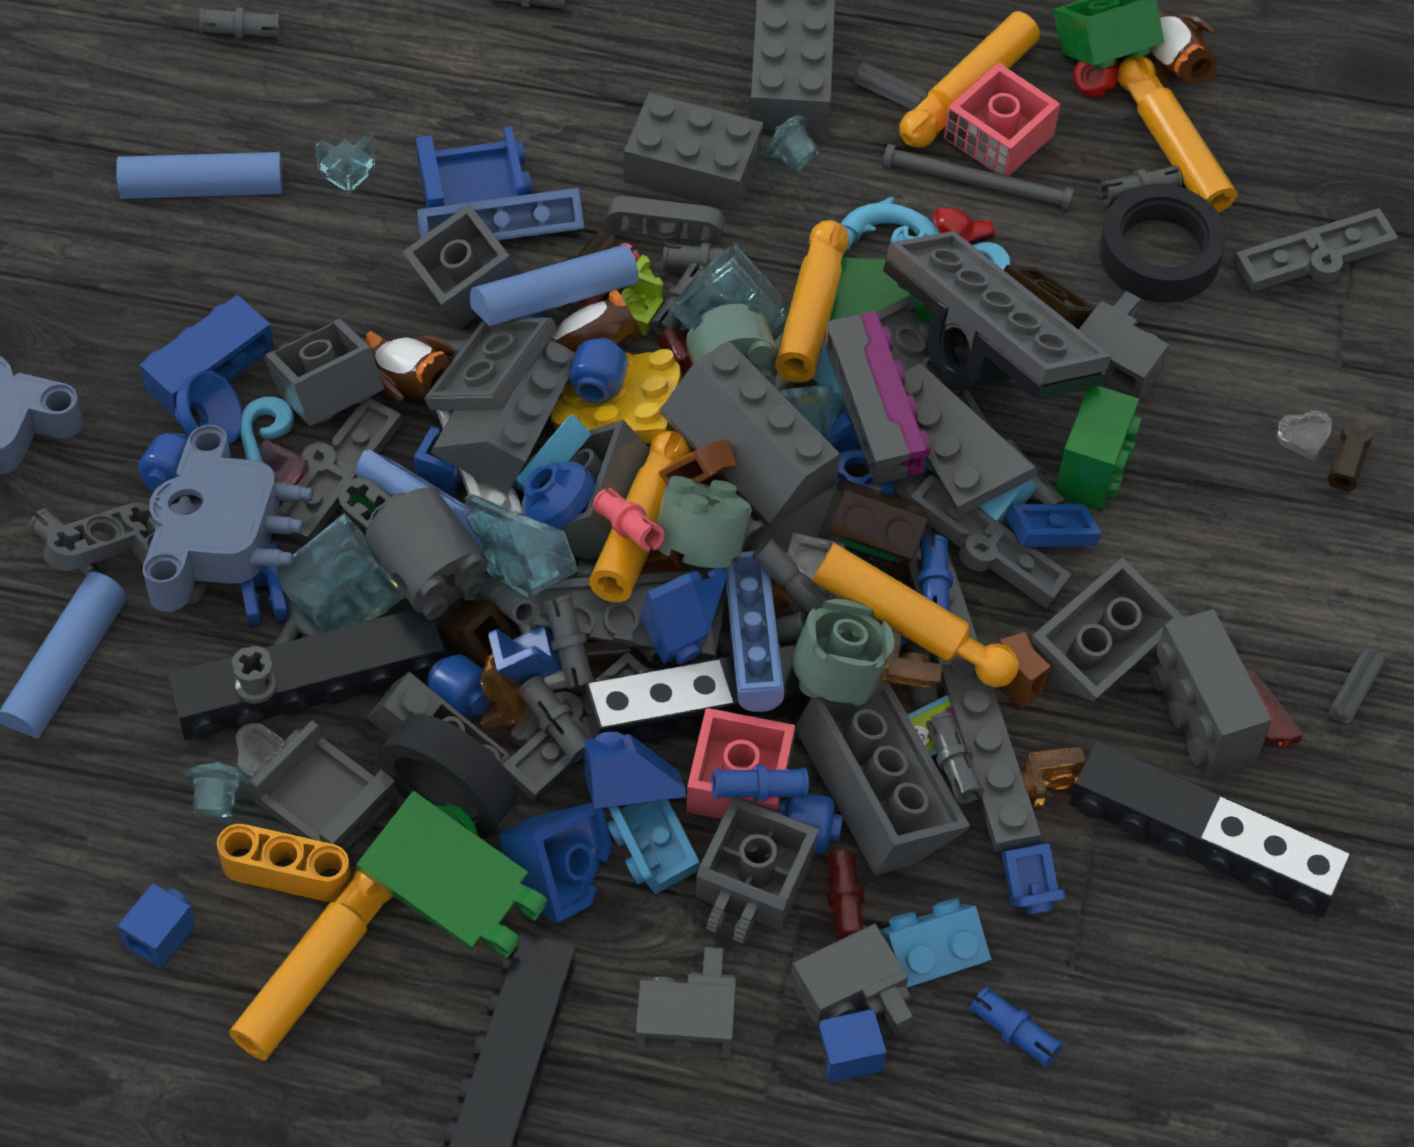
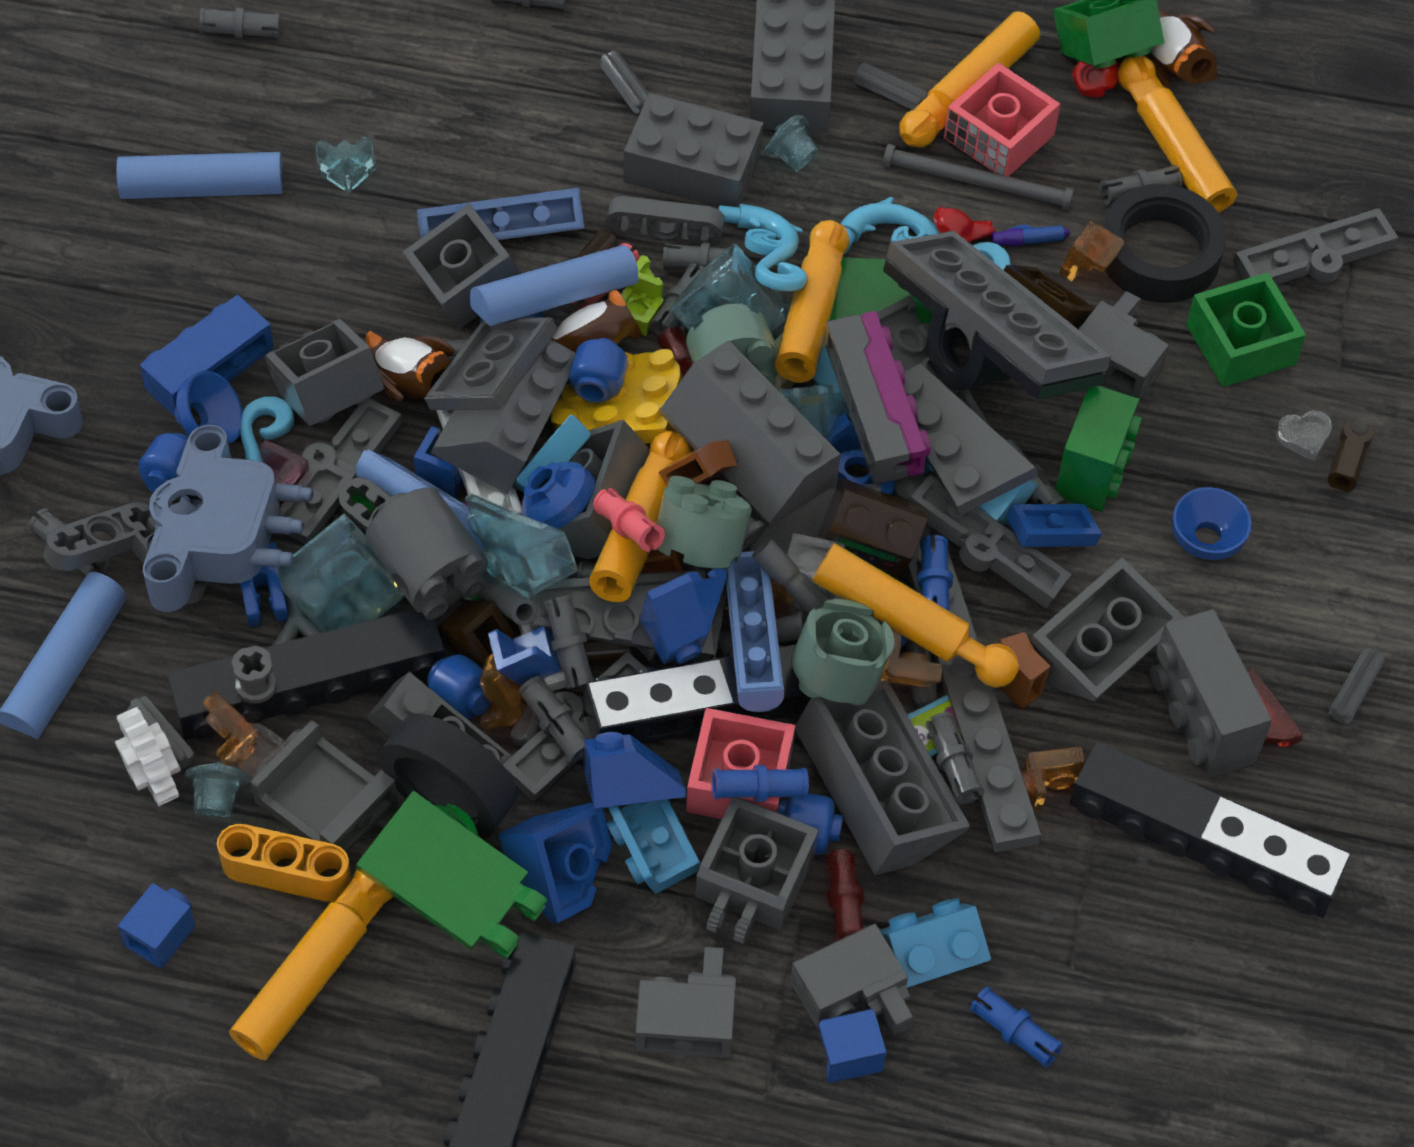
blue panel [416,126,532,208] -> none
blue bracket [1001,843,1066,914] -> none
none -> white gear [115,707,181,806]
none -> dark grey axle [127,696,195,769]
none -> clear orange bracket [202,690,260,767]
none -> dark grey axle [601,50,649,115]
none -> medium azure plant [718,203,807,292]
none -> piece [991,225,1070,247]
none -> clear orange bracket [1059,220,1124,282]
none -> blue piece [1172,487,1252,560]
none -> green brick [1186,272,1306,388]

